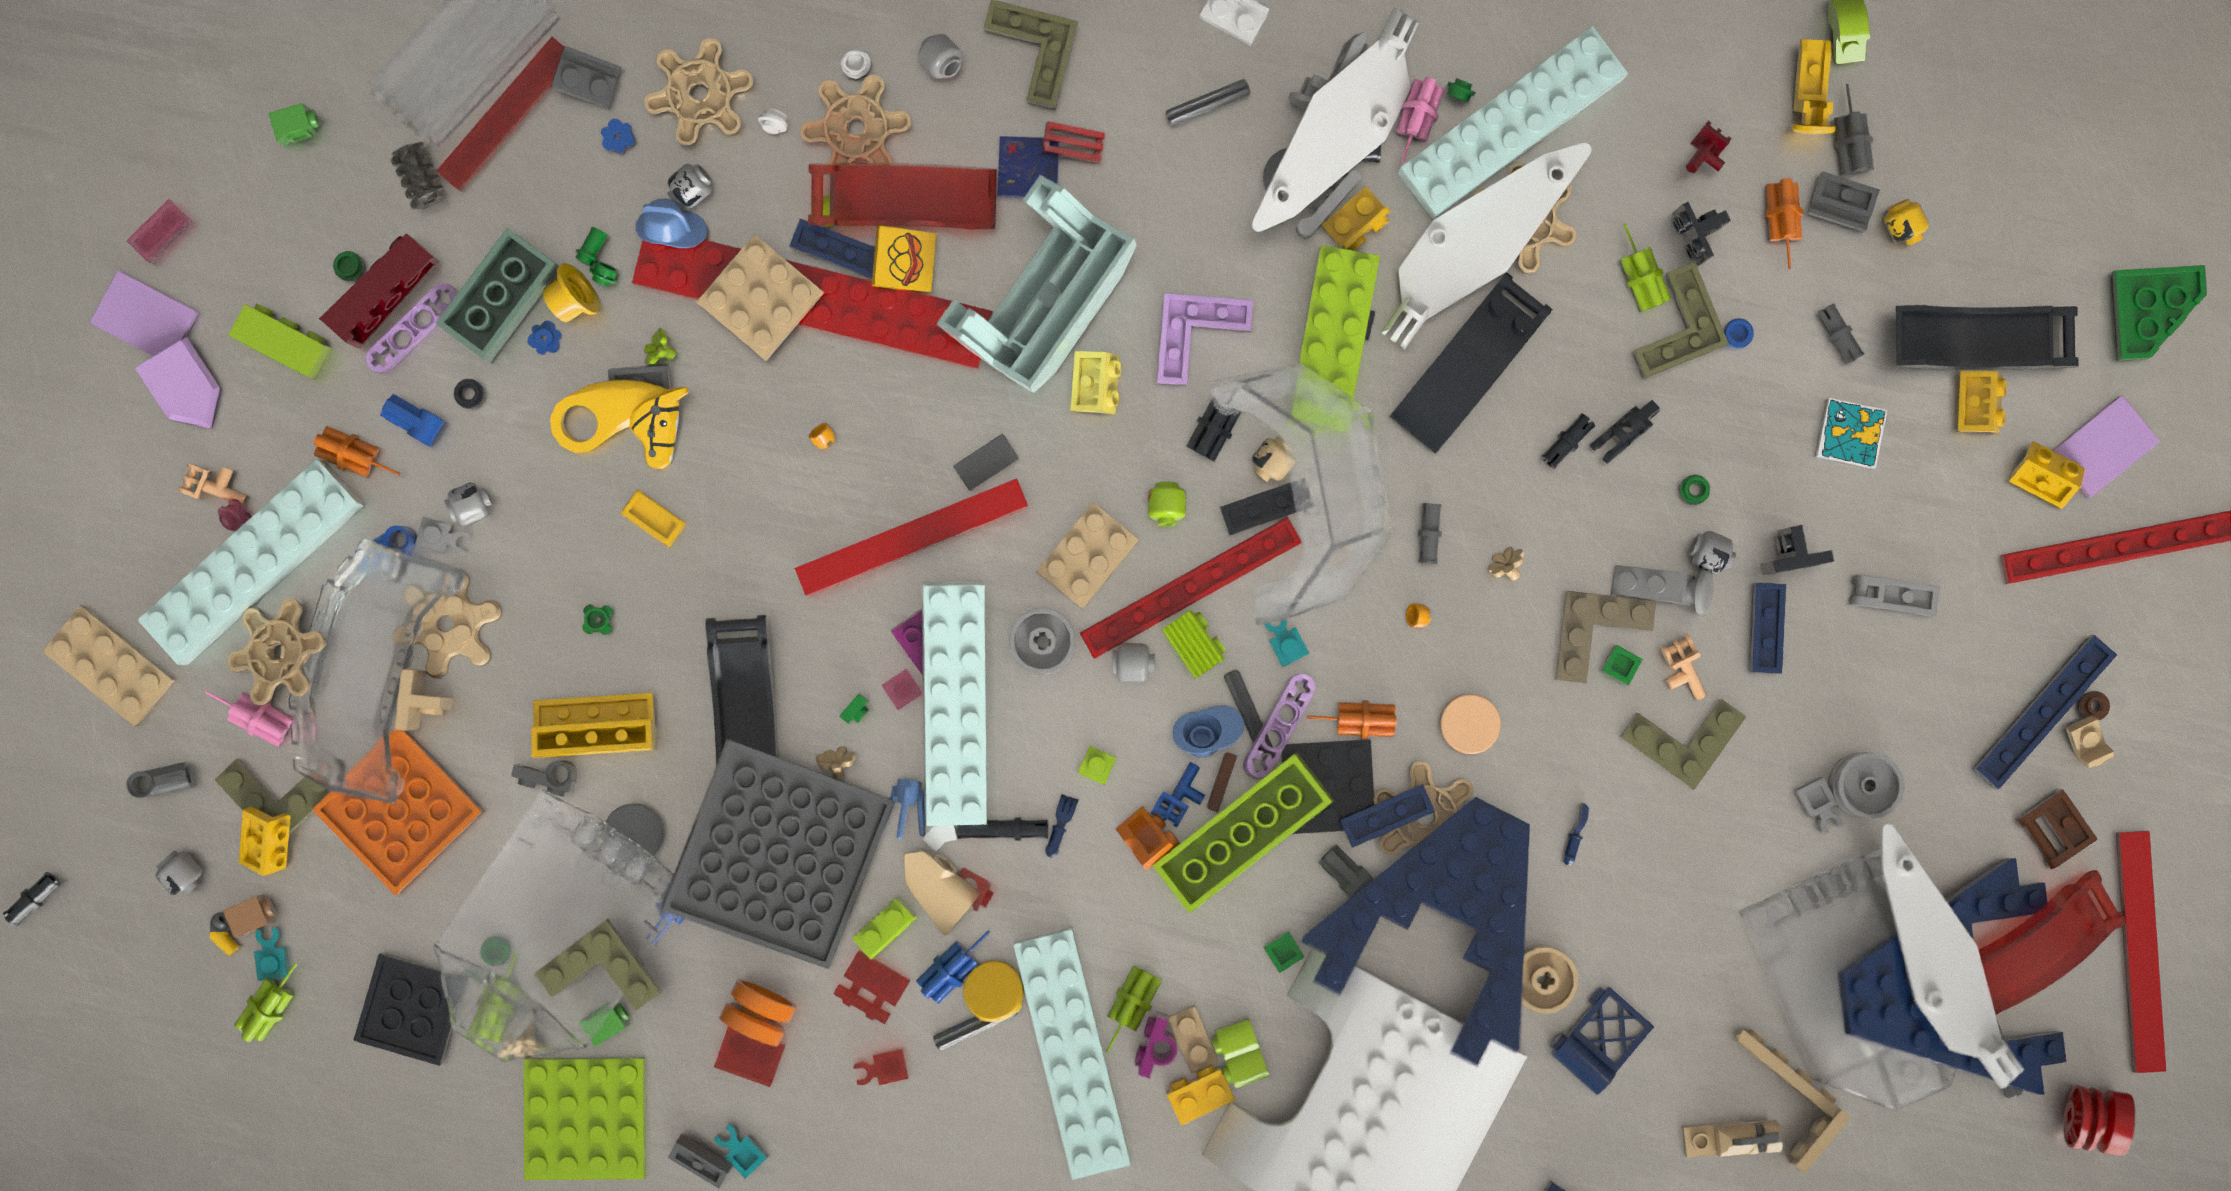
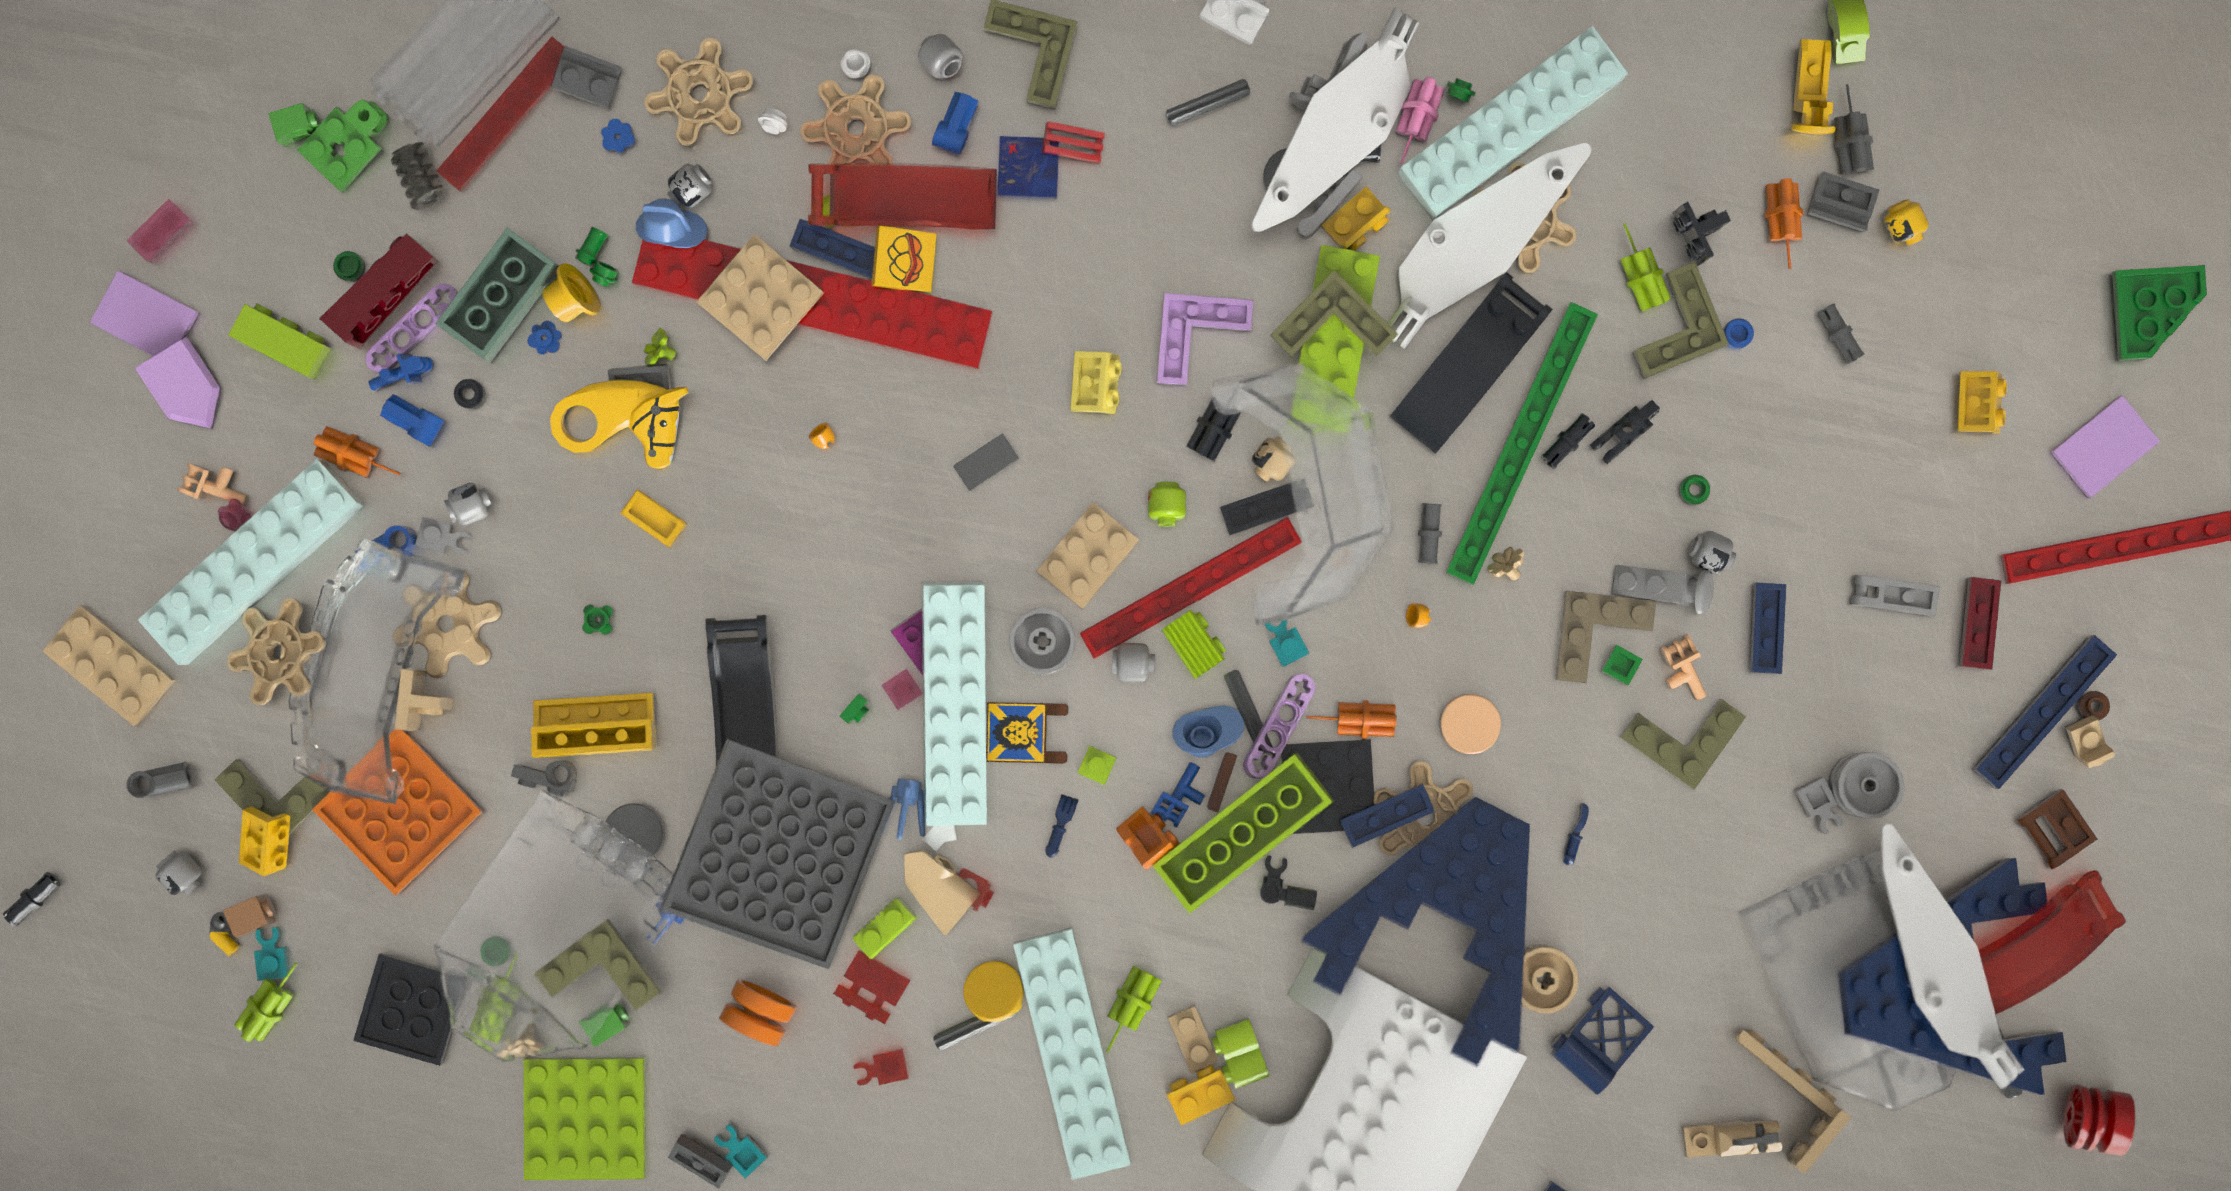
bright pink piece [205,691,294,747] -> none
clear red plate [714,1026,786,1087] -> none
red tile [794,478,1028,596] -> none
tan plant [816,746,855,780] -> none
blue piece [916,931,990,1004] -> none
light aqua wedge [937,175,1137,393] -> none
black pin [957,817,1048,841] -> none
magenta plate [1134,1011,1177,1079] -> none
green plate [1263,931,1305,973] -> none
dark grey piece [1319,844,1374,898] -> none
dark red arm [1686,120,1732,173] -> none
black bracket [1761,525,1834,575] -> none
tile [1815,398,1888,469] -> none
black windscreen [1896,305,2079,370] -> none
yellow bracket [2009,441,2085,509] -> none
red tile [2117,831,2167,1073] -> none
none -> bright green plate [297,99,389,192]
none -> blue arm [368,354,433,391]
none -> blue piece [931,91,979,156]
none -> flag [986,702,1068,764]
none -> black bar [1260,855,1317,911]
none -> olive plate [1270,270,1398,356]
none -> green plate [1445,302,1598,585]
none -> dark red plate [1959,577,2002,670]

